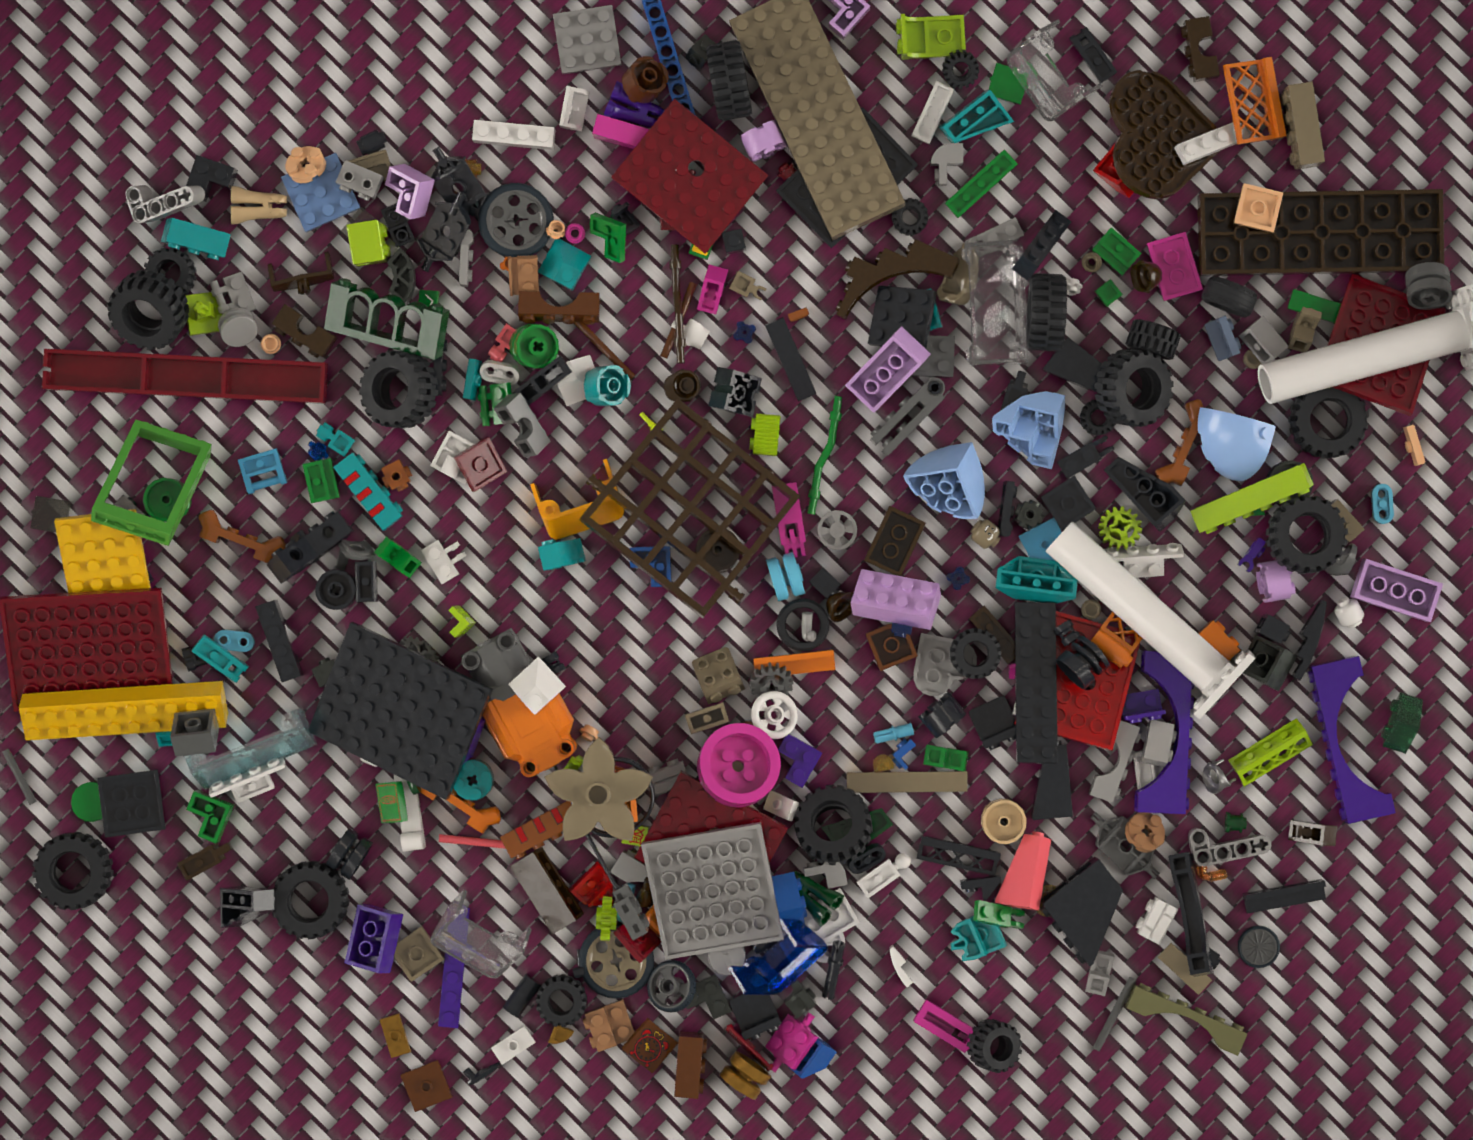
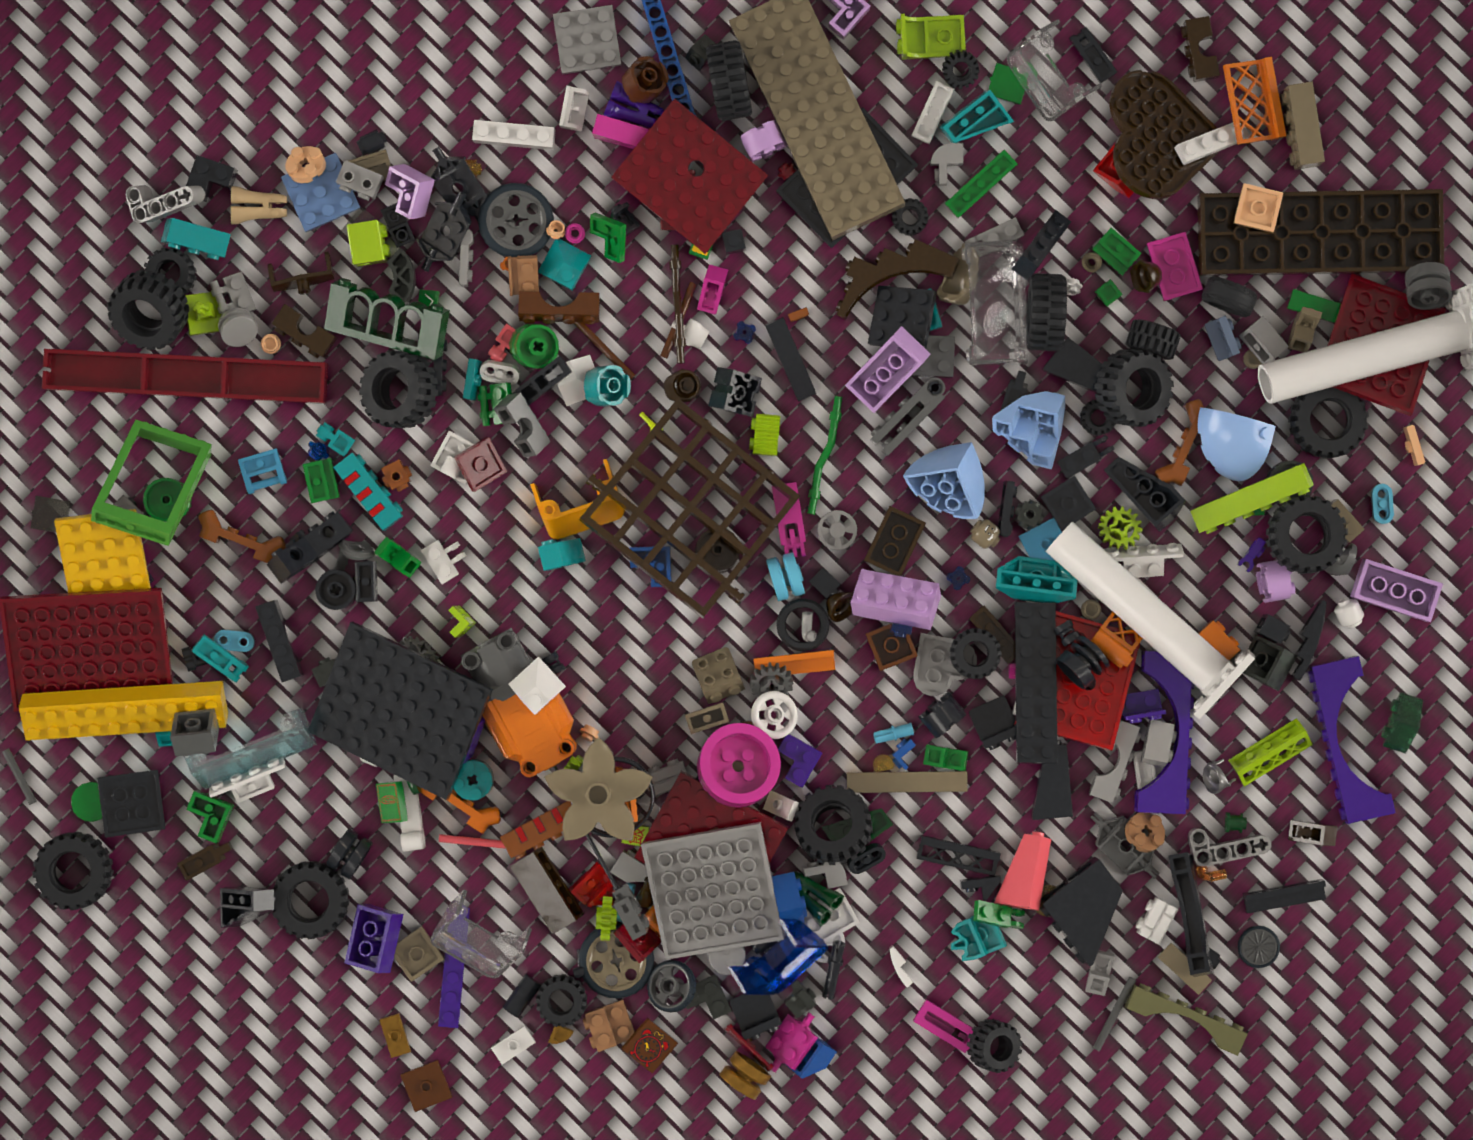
black bar [463,1062,501,1085] -> none
reddish brown brick [674,1031,707,1099] -> none
dark tan plate [728,270,767,300] -> none
white plate [856,853,911,898] -> none
tan wheel [981,798,1026,844] -> none

